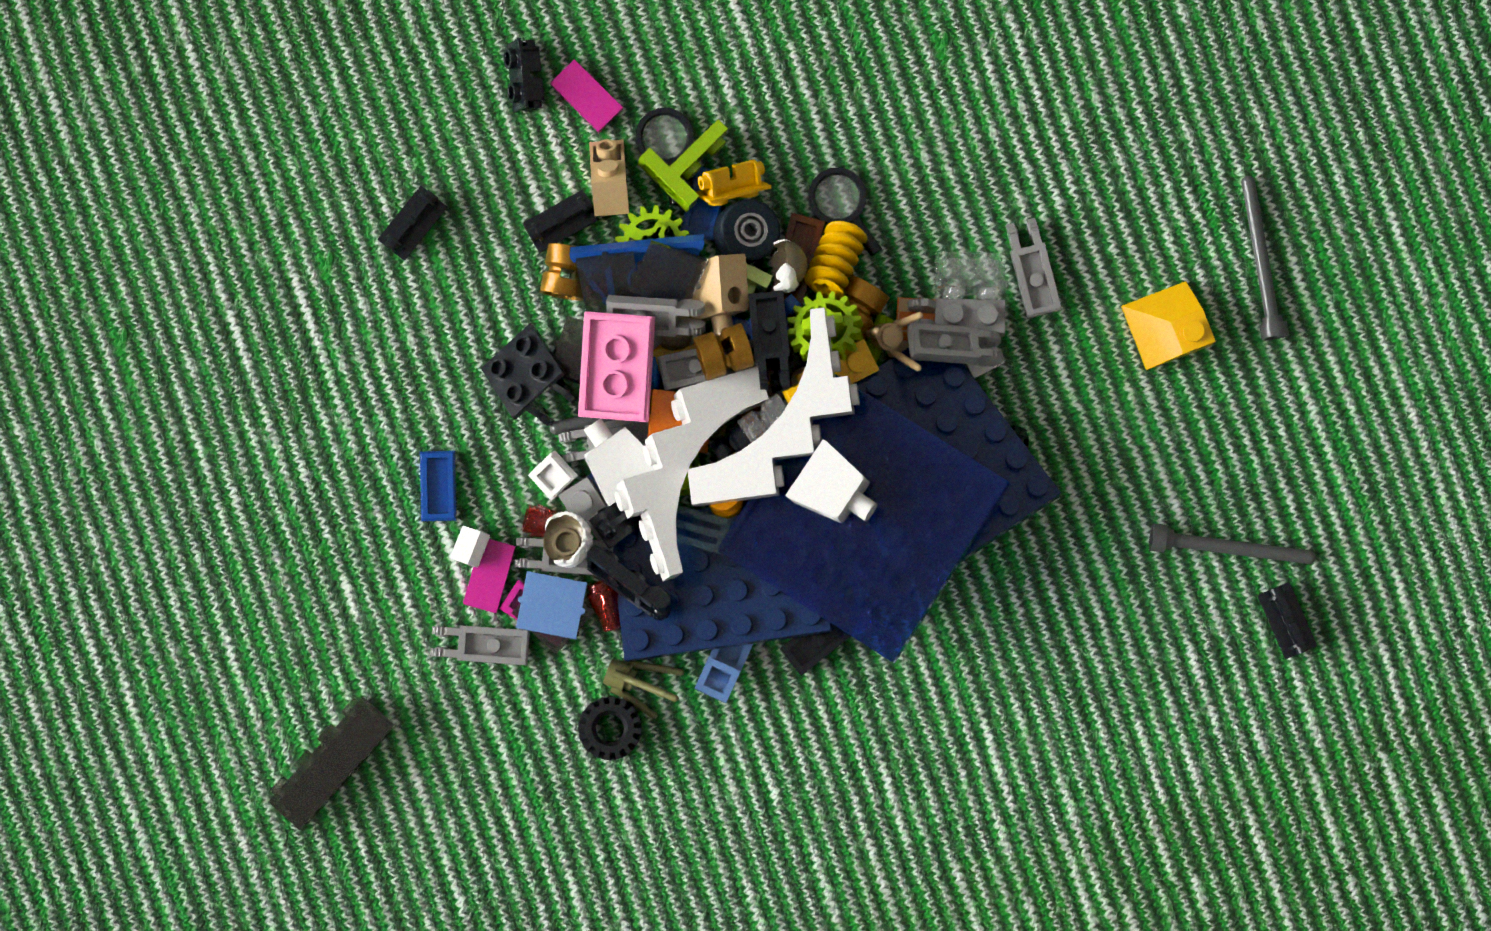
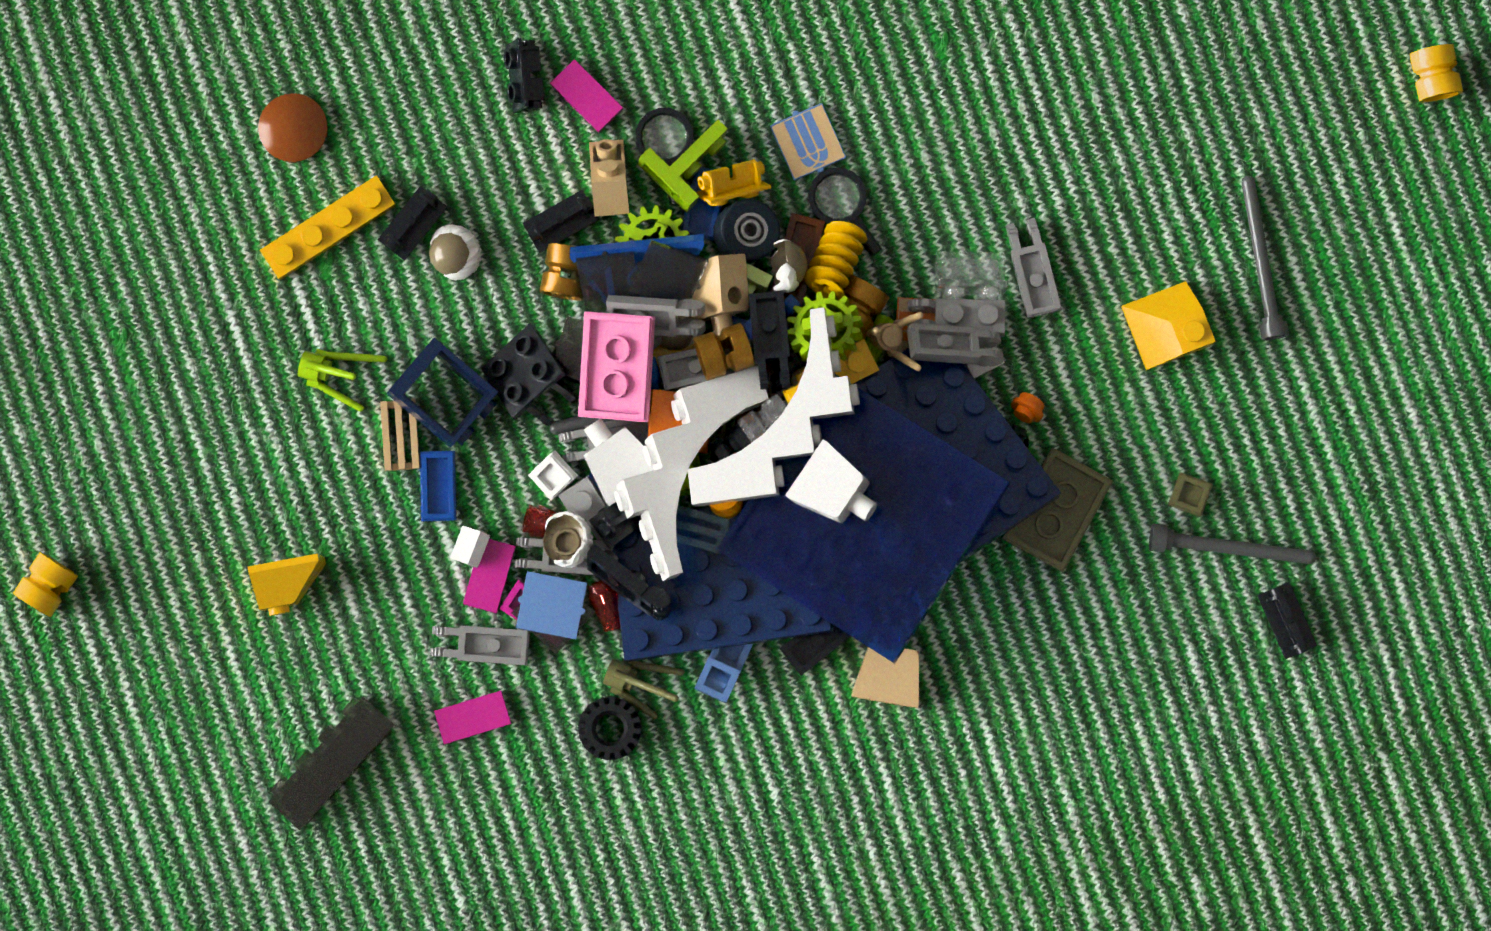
none -> yellow wheel [13,552,78,617]
none -> yellow slope [248,554,326,616]
none -> dark orange dish [258,93,328,163]
none -> yellow plate [260,175,396,280]
none -> lime plant [298,349,388,412]
none -> tan tile [380,399,420,471]
none -> dark blue window [387,338,498,448]
none -> hair [429,224,482,280]
none -> dark pink tile [434,691,512,744]
none -> piece [770,103,846,181]
none -> tan torso [851,625,919,708]
none -> olive tile [1002,447,1113,573]
none -> orange plate [1011,392,1045,424]
none -> olive tile [1167,472,1213,517]
none -> yellow wheel [1409,44,1463,103]

